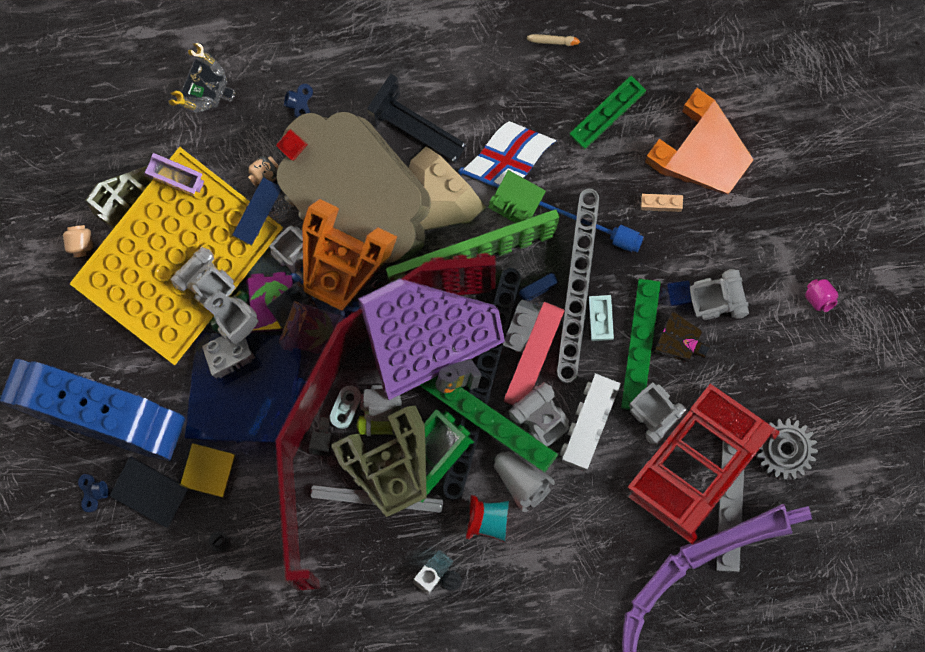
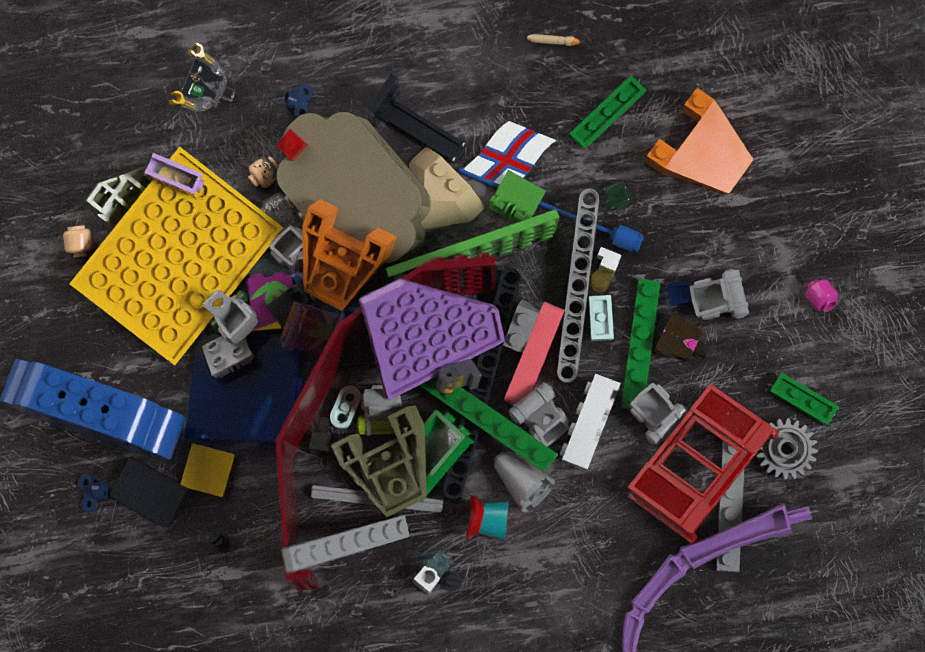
light grey piece [171,247,236,307] -> none
dark blue tile [232,177,282,246] -> none
dark blue beam [518,273,559,302] -> none
light nougat piece [641,194,683,212] -> none
none -> light grey plate [282,515,410,572]
none -> leg [590,247,621,292]
none -> clear green tile [603,181,631,209]
none -> green plate [769,372,839,426]

